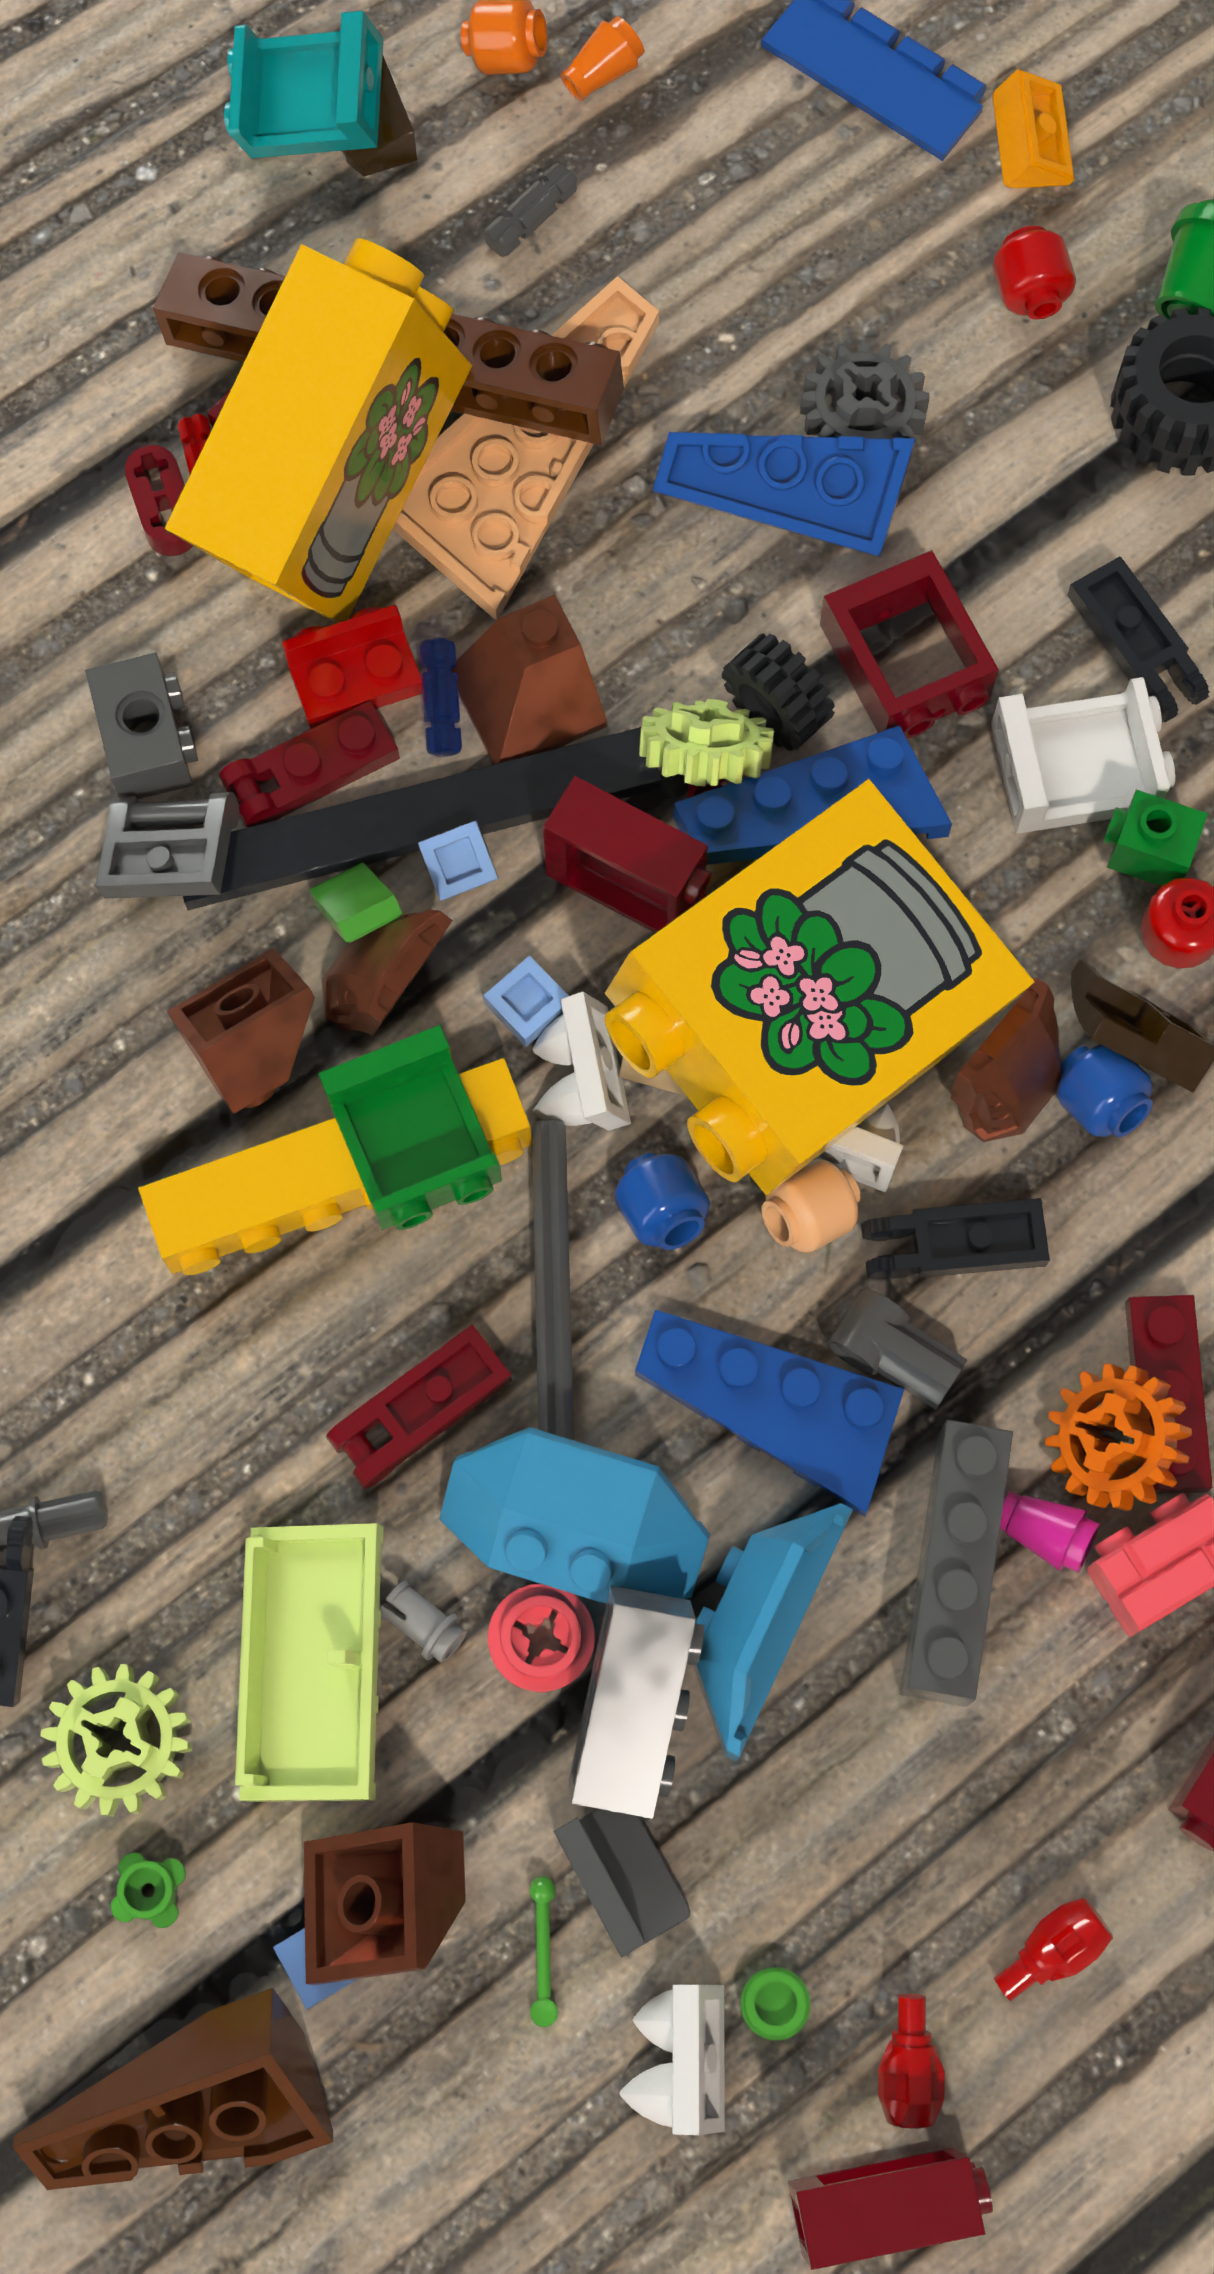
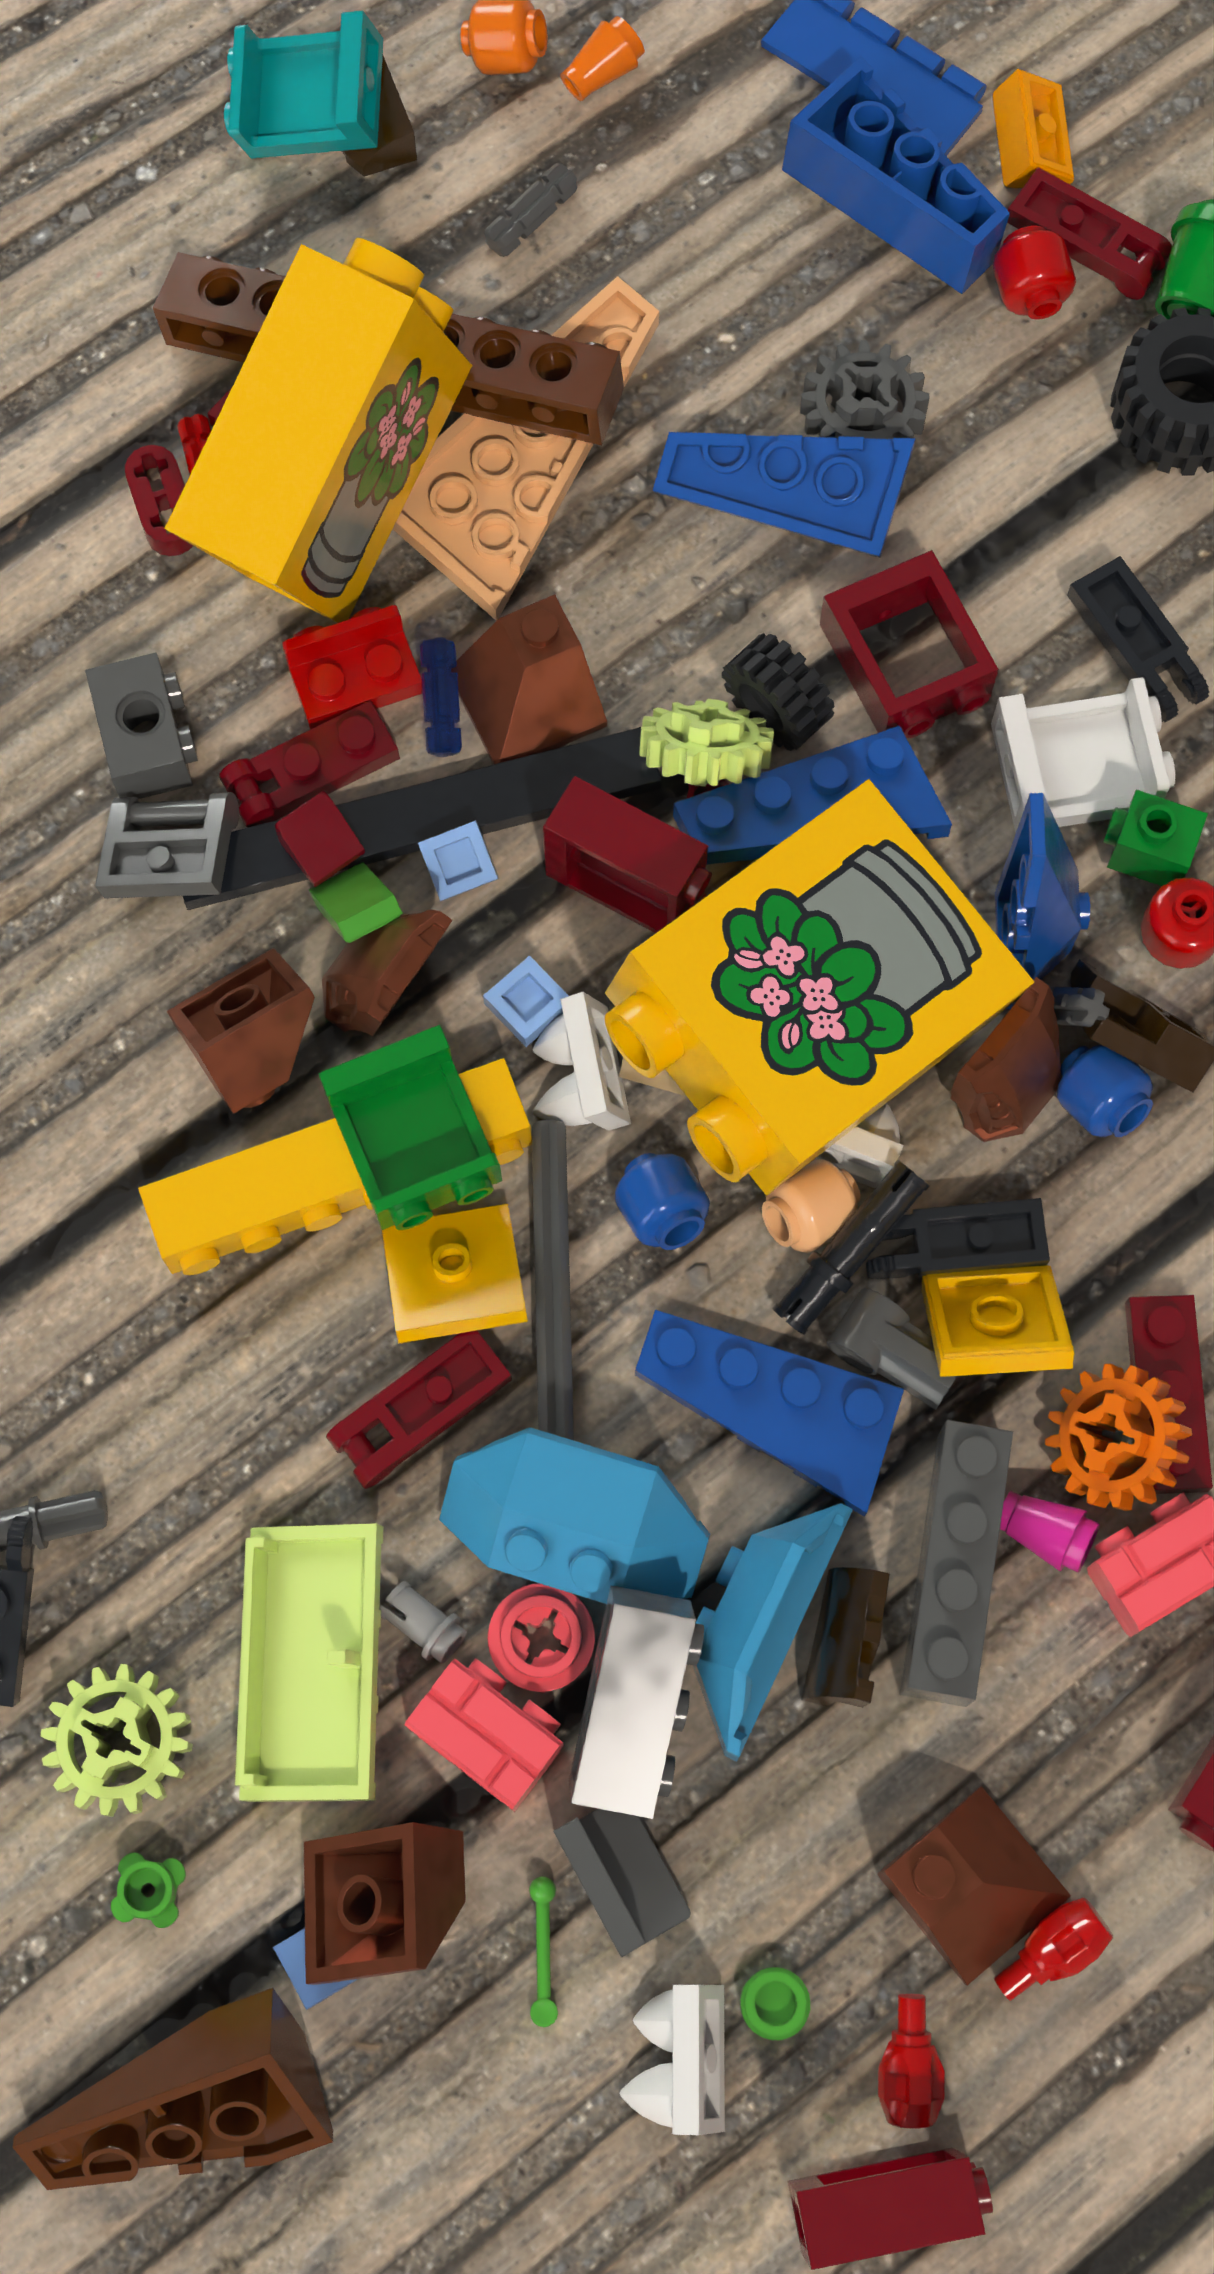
none -> dark red slope [275,791,365,887]
none -> yellow plate [382,1204,528,1344]
none -> coral brick [404,1658,564,1812]
none -> black pin [772,1160,930,1335]
none -> blue wedge [782,56,1010,294]
none -> dark brown slope [801,1567,890,1708]
none -> copper slope [877,1786,1071,1986]
none -> yellow plate [922,1265,1074,1377]
none -> blue wedge [995,793,1090,1009]
none -> dark red plate [1007,167,1172,300]
none -> dark grey axle [1049,986,1110,1027]

